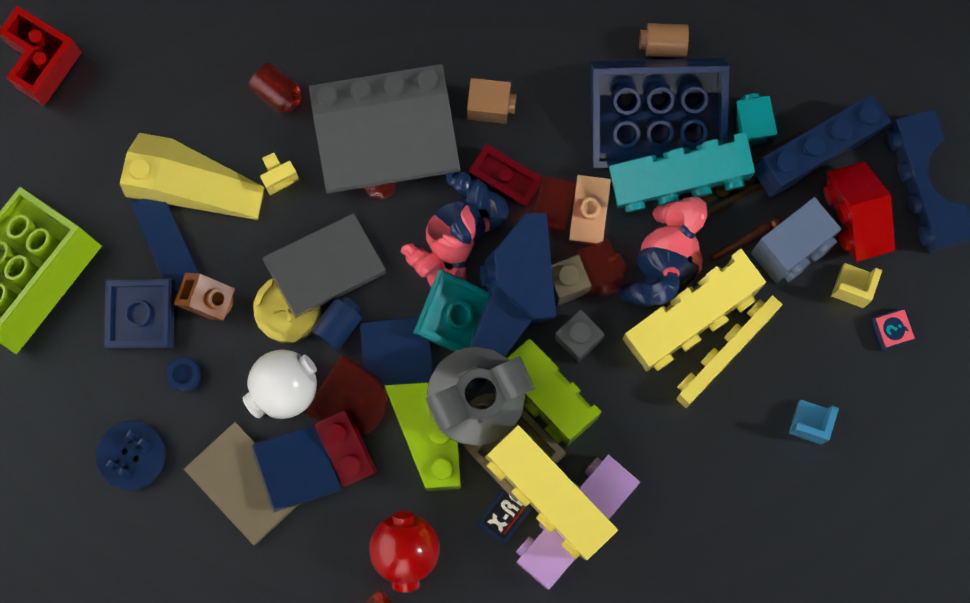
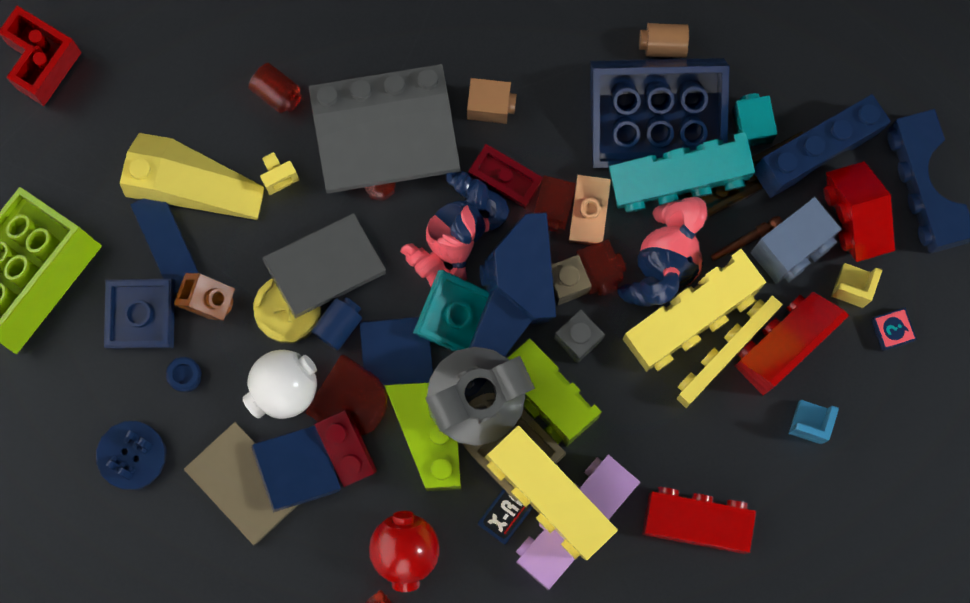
none -> red brick [642,487,756,554]
none -> red slope [735,292,849,396]

